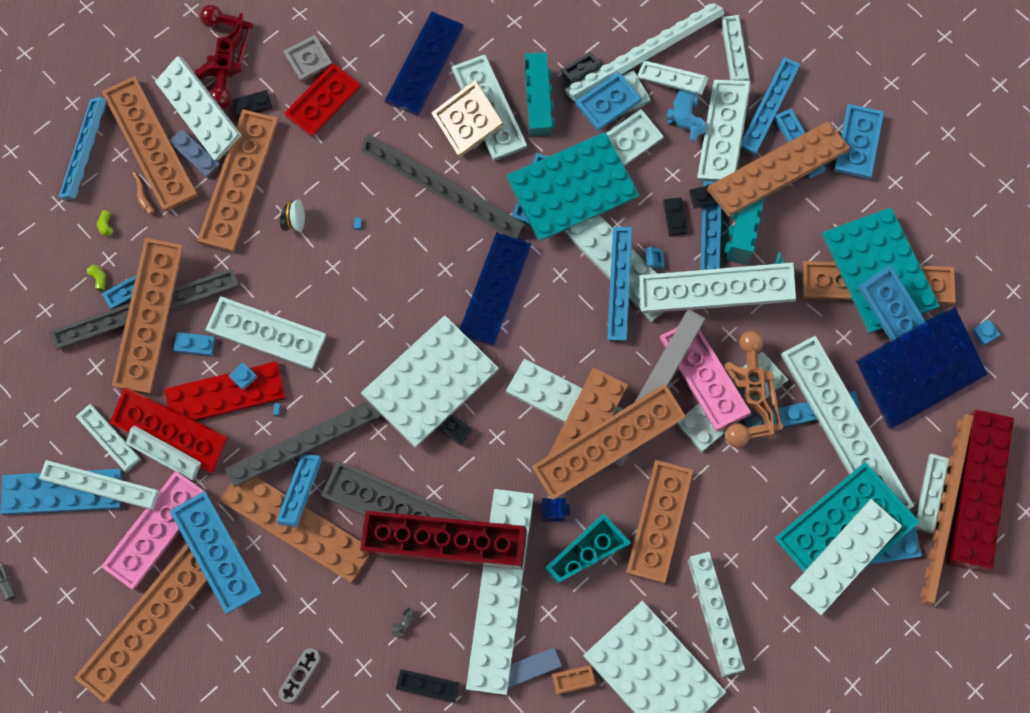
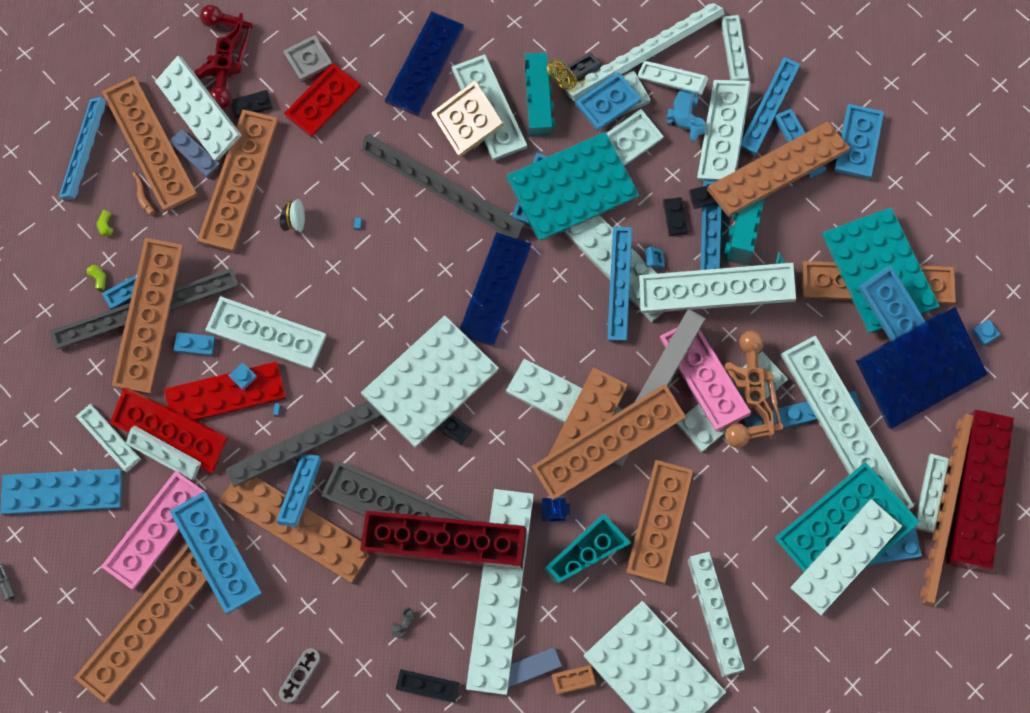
light aqua tile [39,460,159,510] -> none
none -> clear yellow plate [547,59,577,90]

